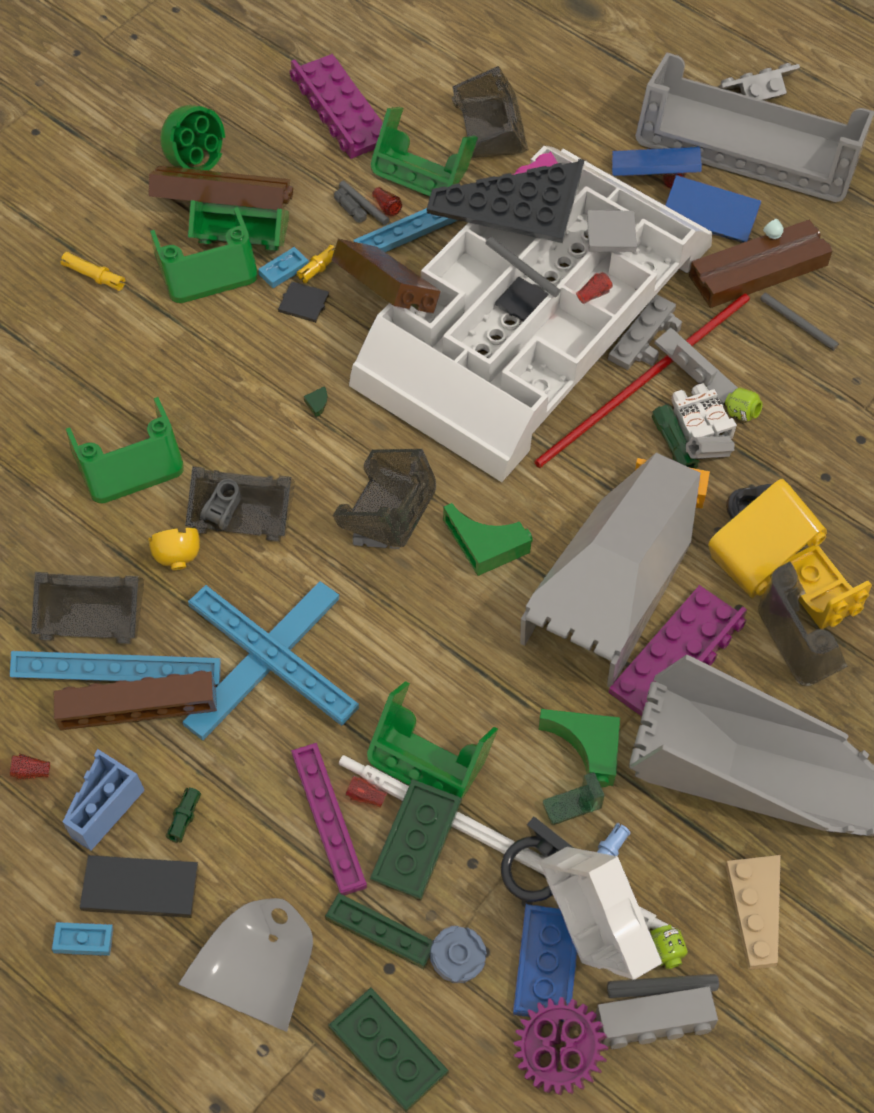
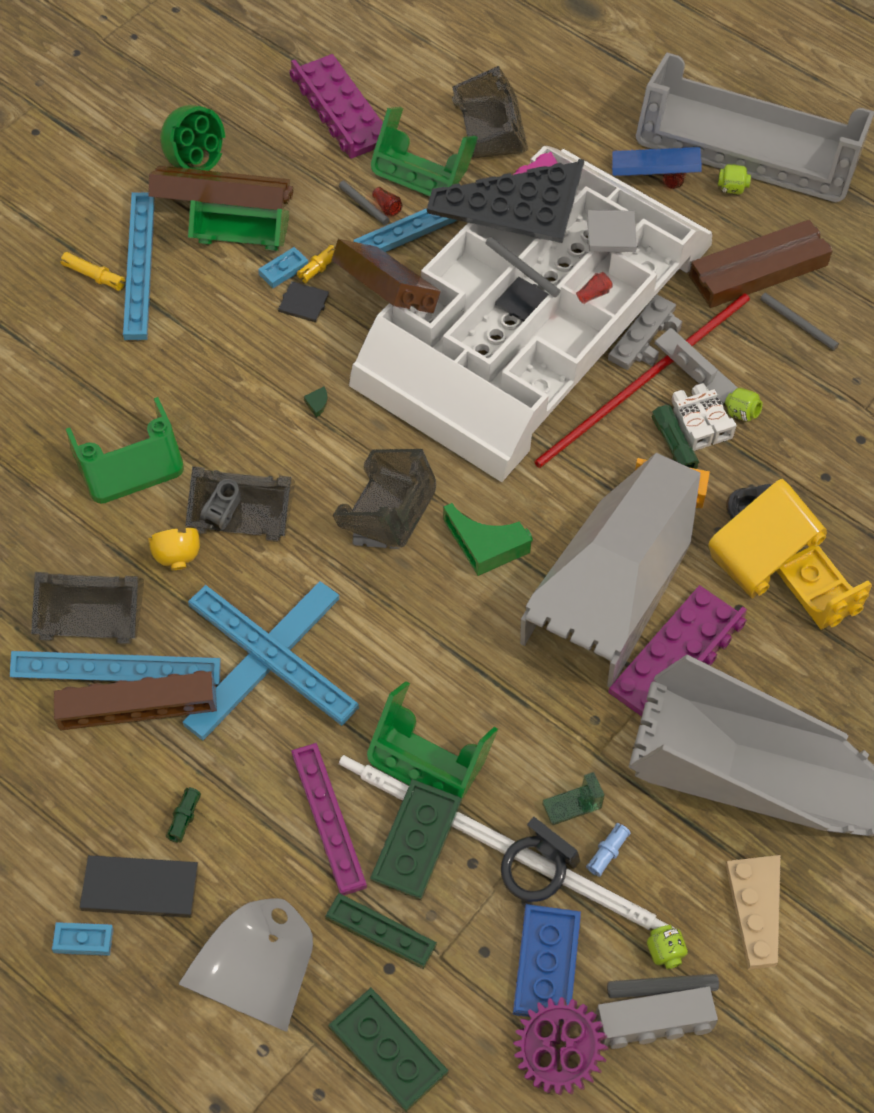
clear red cone [10,753,50,780] -> none
medium blue wedge [63,749,144,851] -> none
green windscreen [150,207,258,303] -> none
dark grey axle [334,188,367,223] -> none
clear red cone [345,776,387,808] -> none
sand blue tile [430,926,486,983] -> none
green arch [538,709,620,788] -> none
white tile [539,847,662,980] -> none
blue tile [665,175,761,243] -> none
light grey axle [686,436,735,459] -> none
light grey bracket [717,63,800,101] -> none
clear smoke windscreen [758,561,848,686] -> none
light aqua hinge [763,219,783,239] -> none
none -> dark azure plate [123,192,155,340]
none -> lime head [718,164,751,195]

